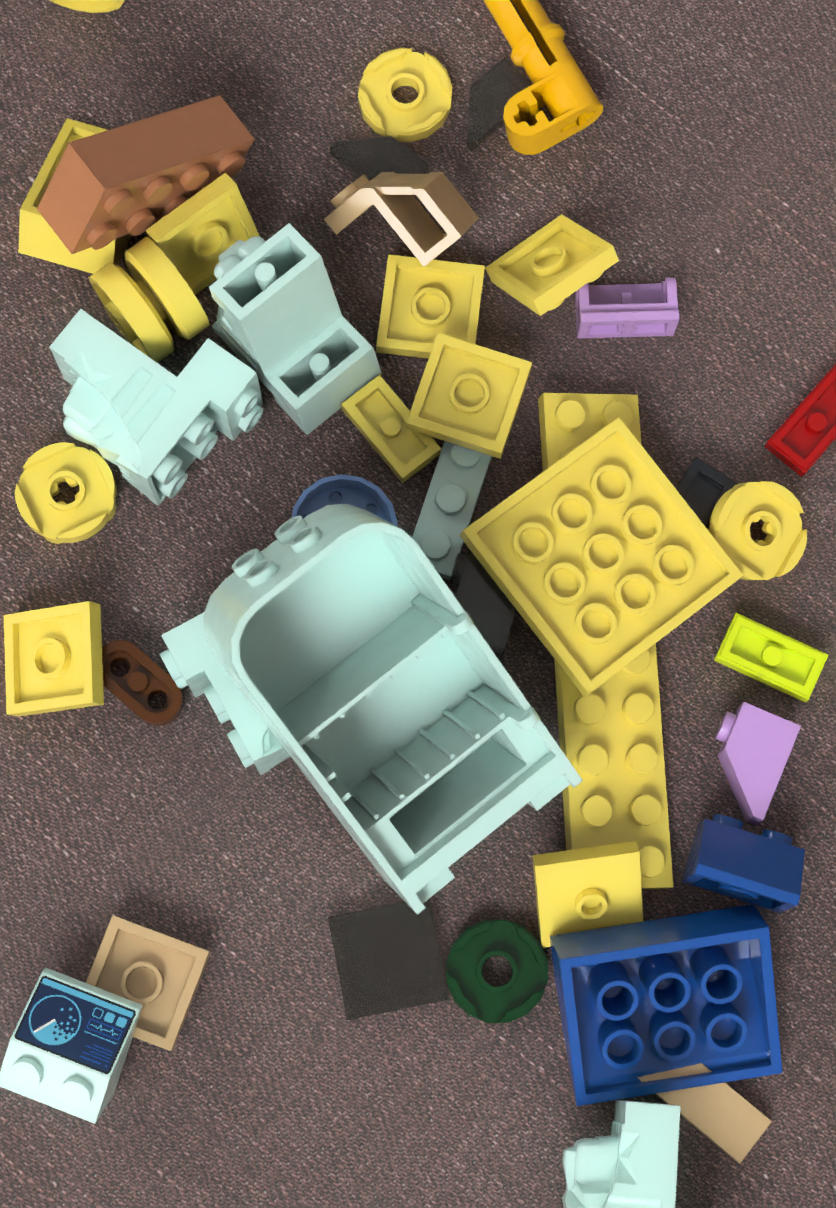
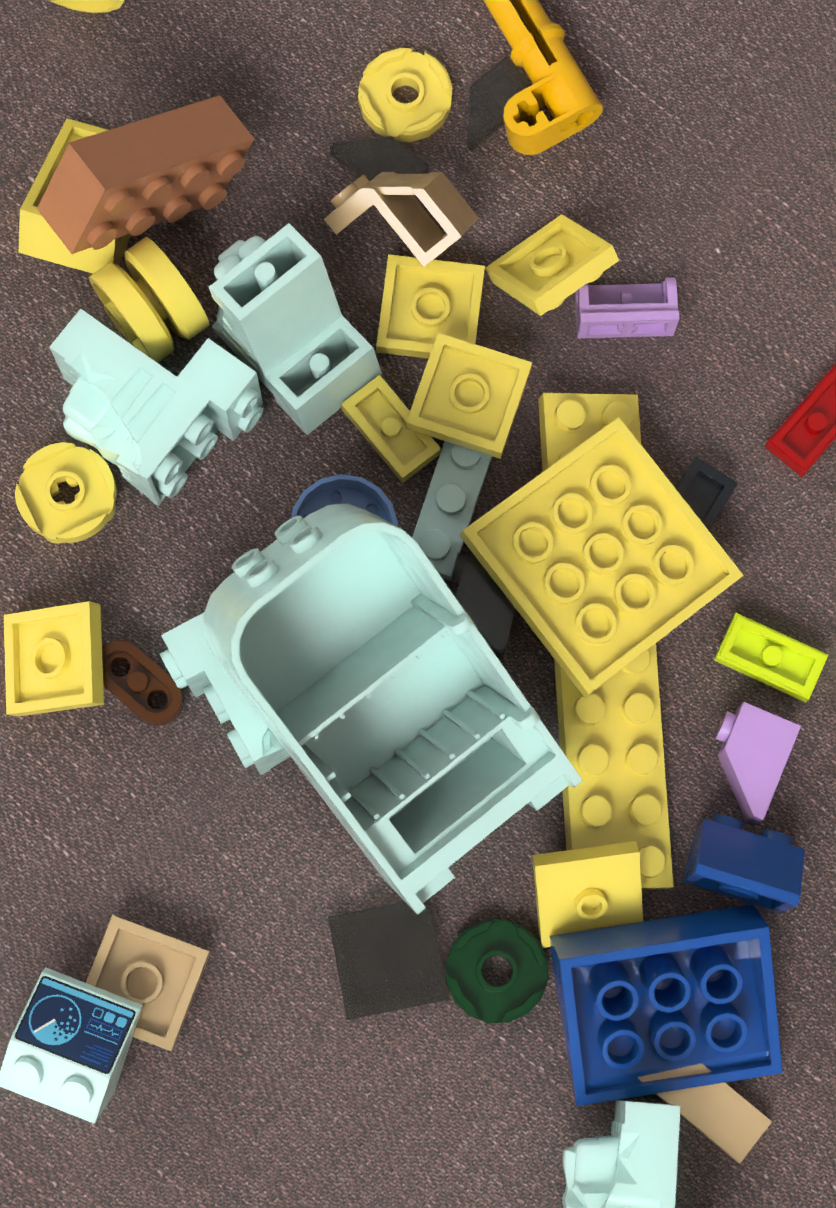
light yellow plate [146,173,260,295] -> none
light yellow plate [708,481,807,580] -> none

